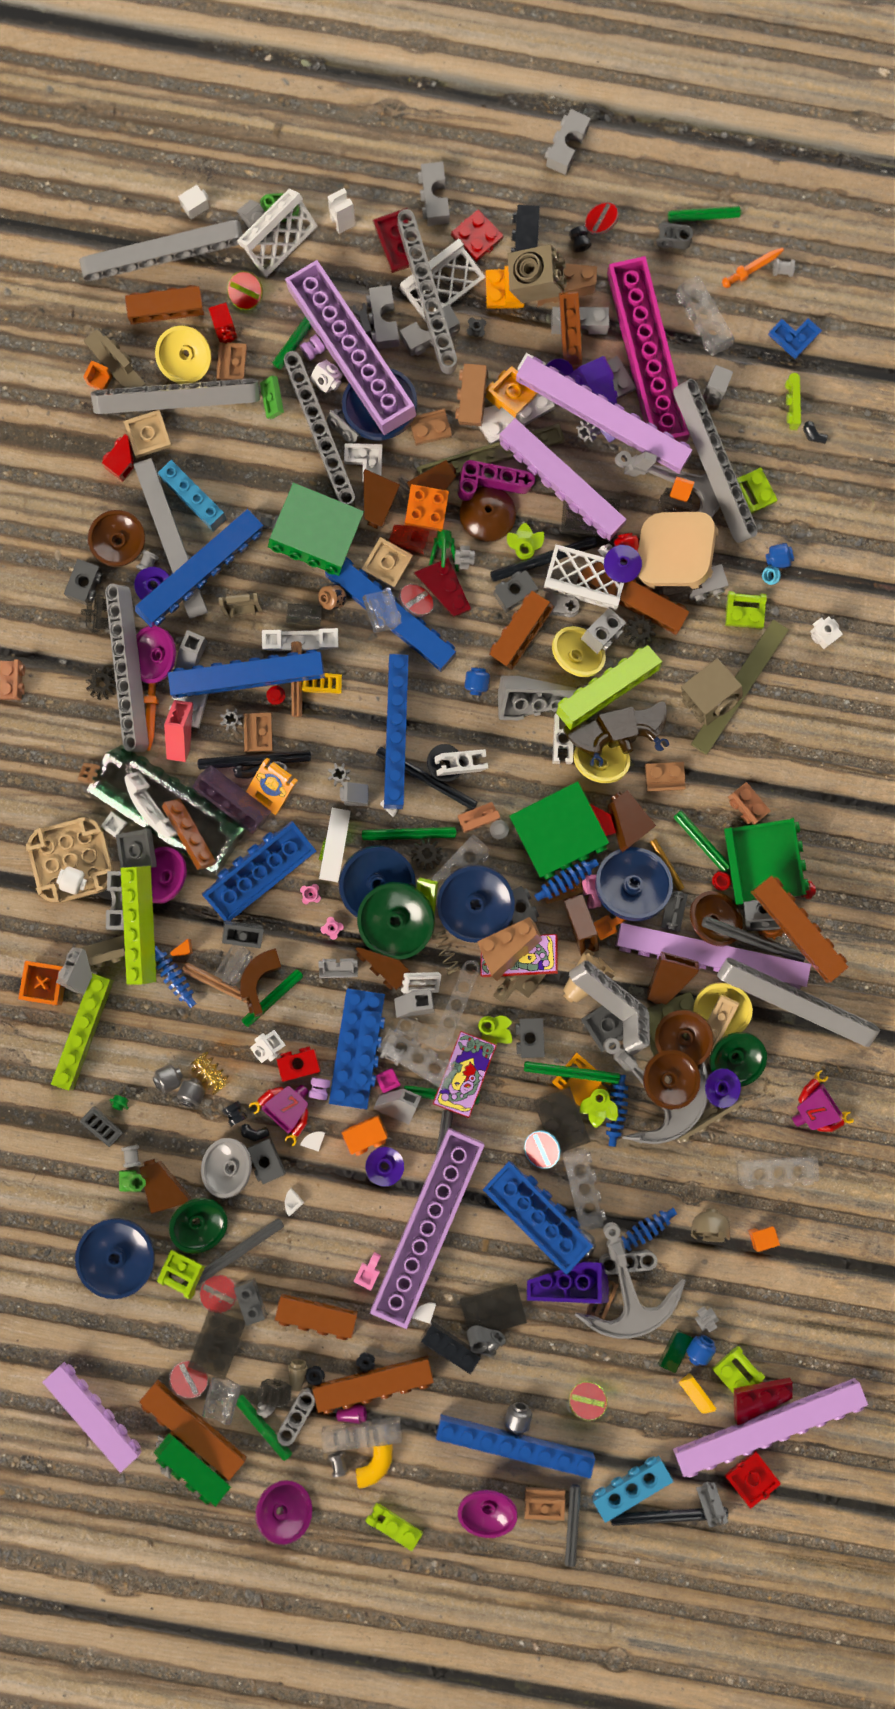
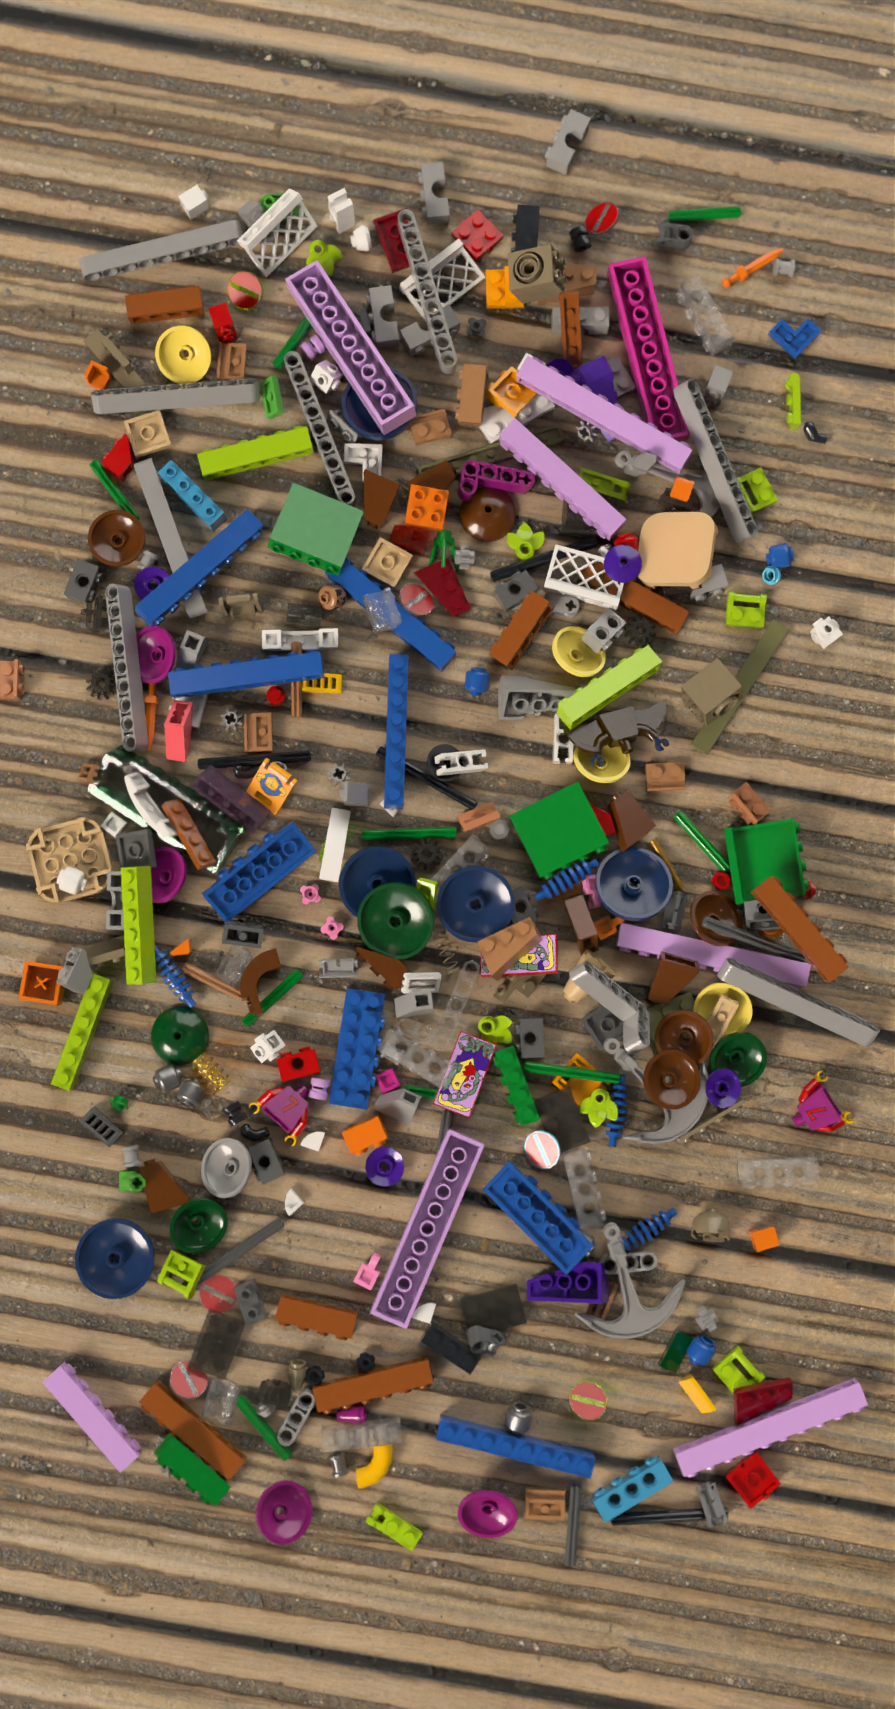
none -> green axle [90,459,140,520]
none -> dark green dish [151,1007,209,1065]
none -> lime brick [197,426,314,481]
none -> lime plate [306,240,343,276]
none -> white cone [350,225,372,252]
none -> green brick [492,1045,540,1126]
none -> lime plate [579,467,631,503]

